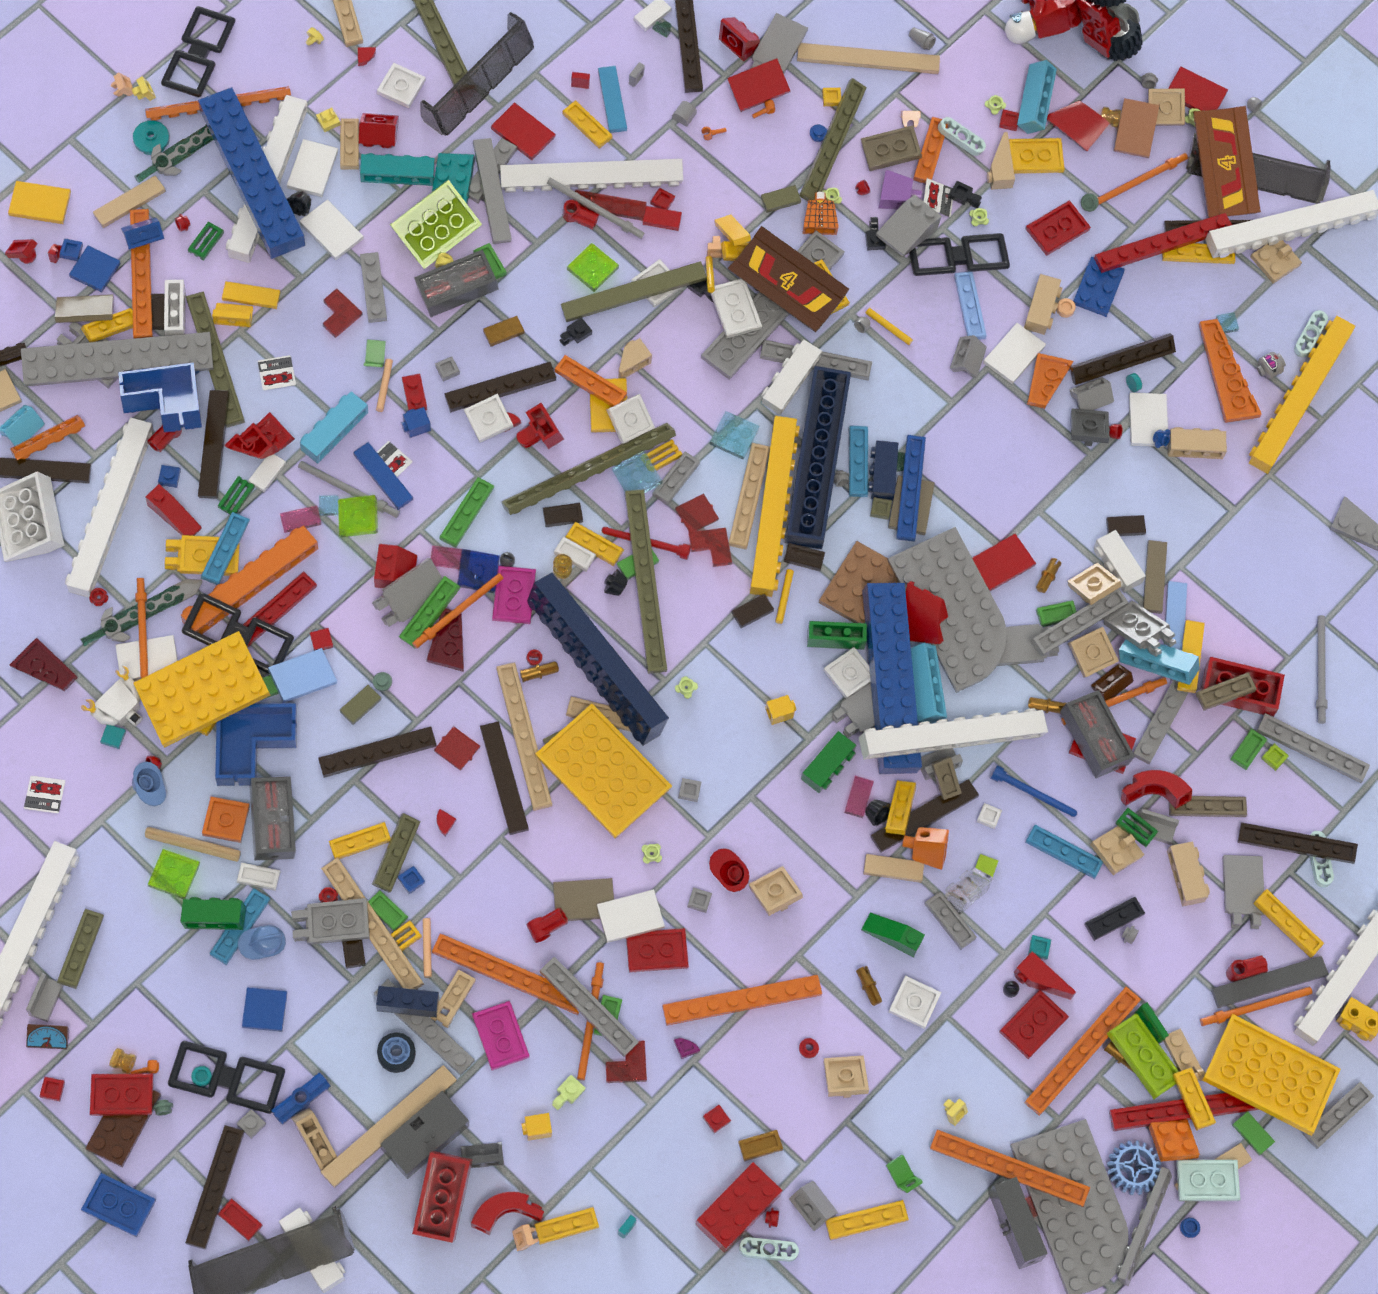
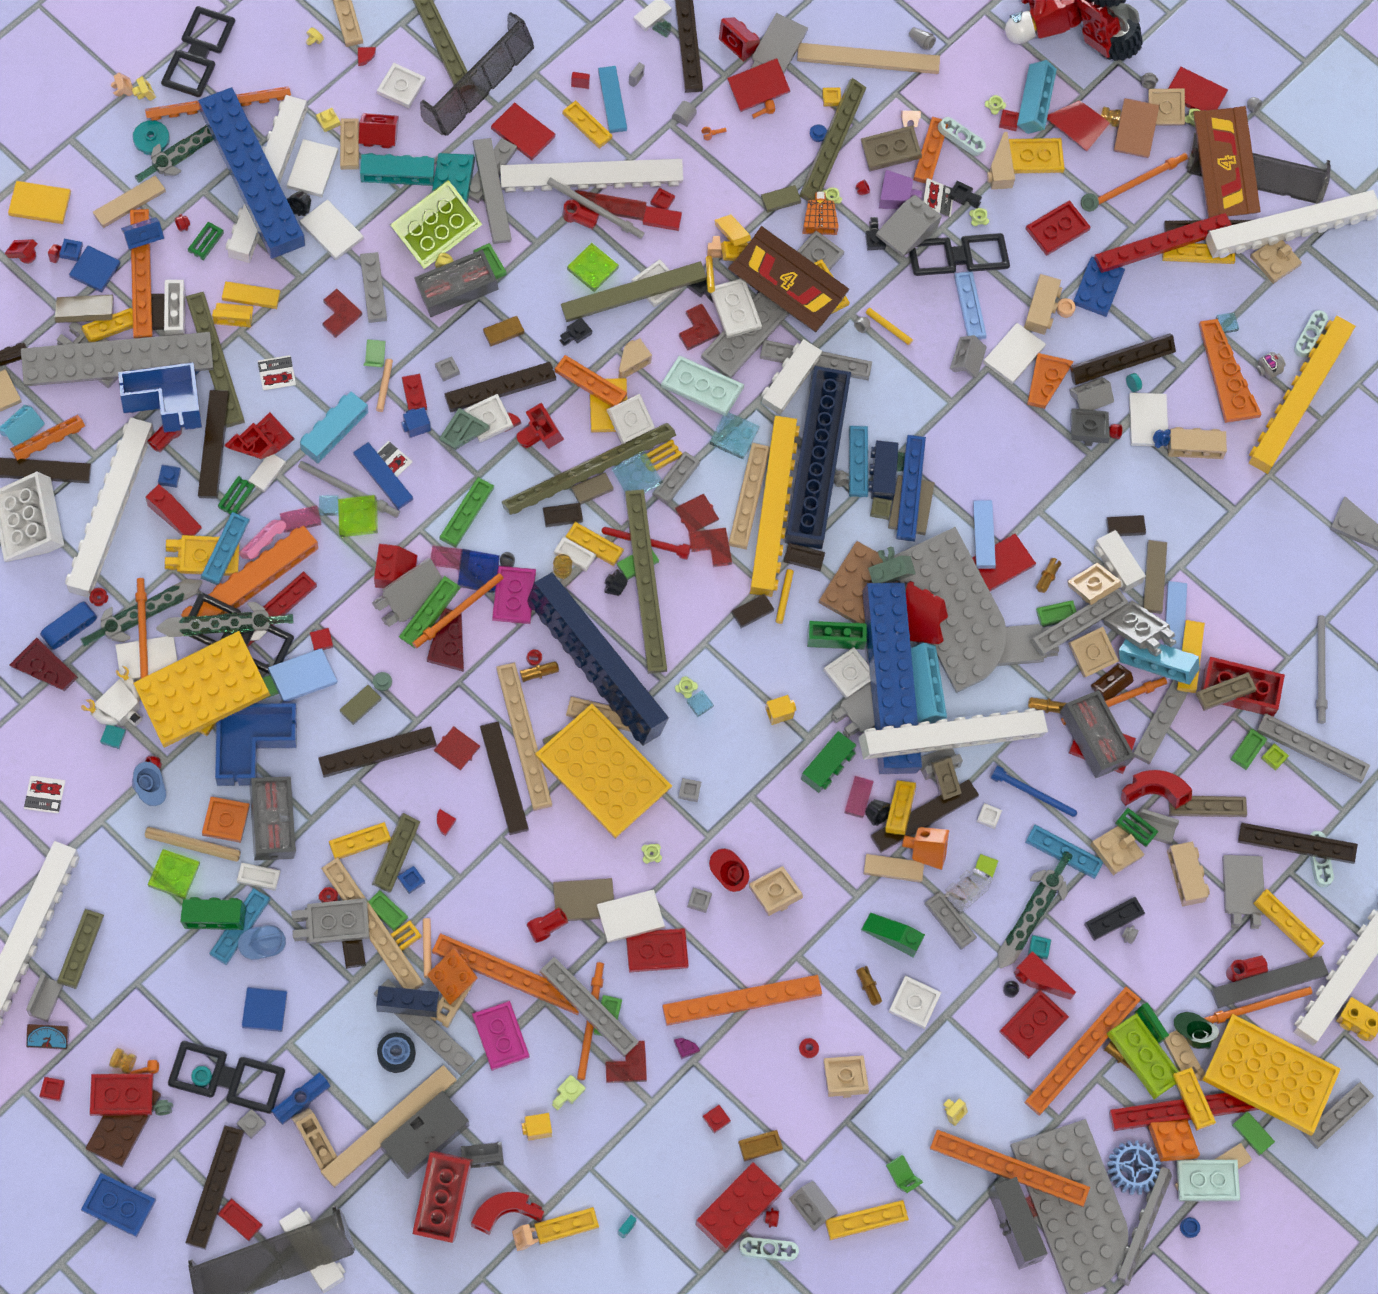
none -> blue beam [40,601,97,650]
none -> sword [156,602,293,641]
none -> bright pink hinge [239,519,286,559]
none -> orange hinge [427,948,478,1005]
none -> sand green wing [439,408,490,450]
none -> dark tan tile [571,473,614,505]
none -> light aqua tile [661,355,744,416]
none -> clear red tile [679,304,720,351]
none -> clear light blue tile [687,690,714,717]
none -> sand green brick [868,547,916,583]
none -> light blue tile [973,500,996,569]
none -> sword [998,851,1073,968]
none -> dark green piece [1174,1012,1219,1049]

